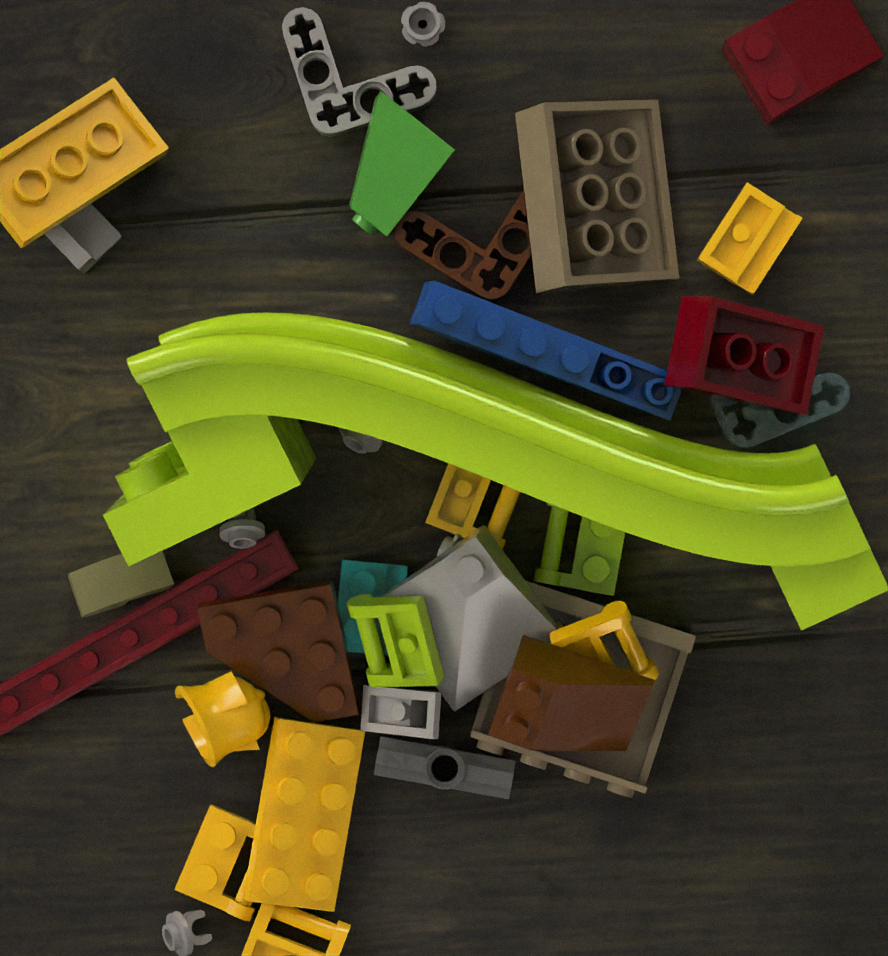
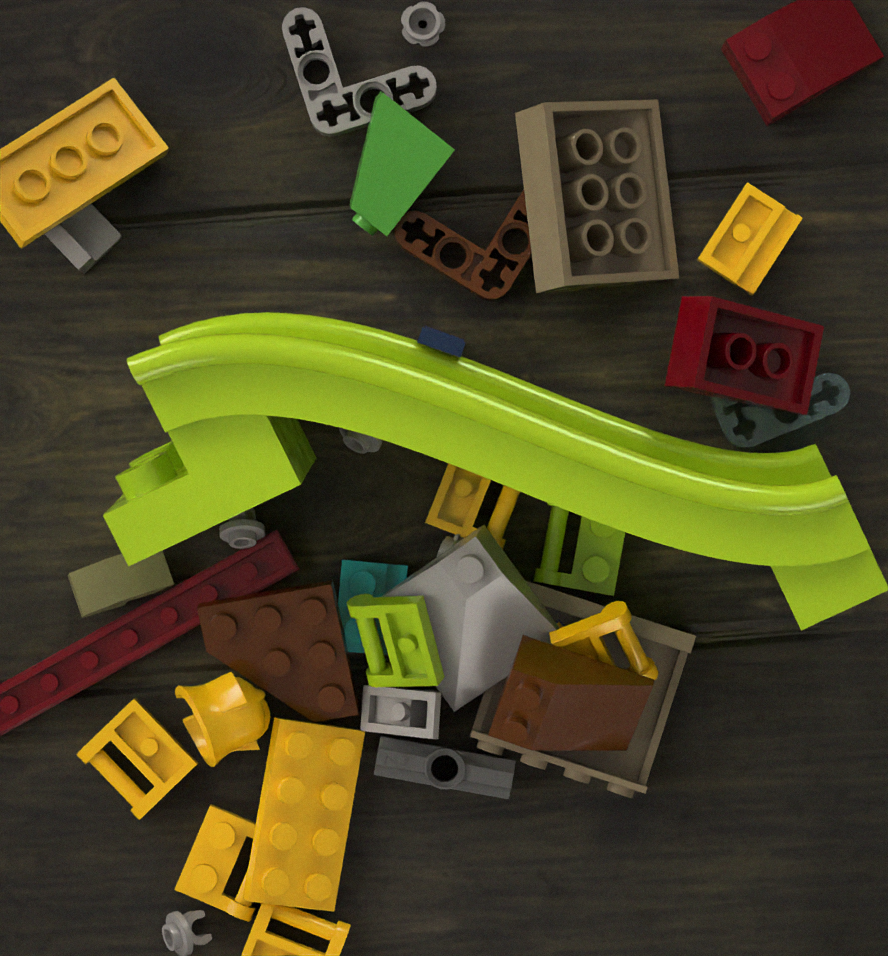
blue slope [409,280,681,421] -> none
none -> yellow plate [76,698,198,820]
none -> dark blue tile [417,326,466,358]

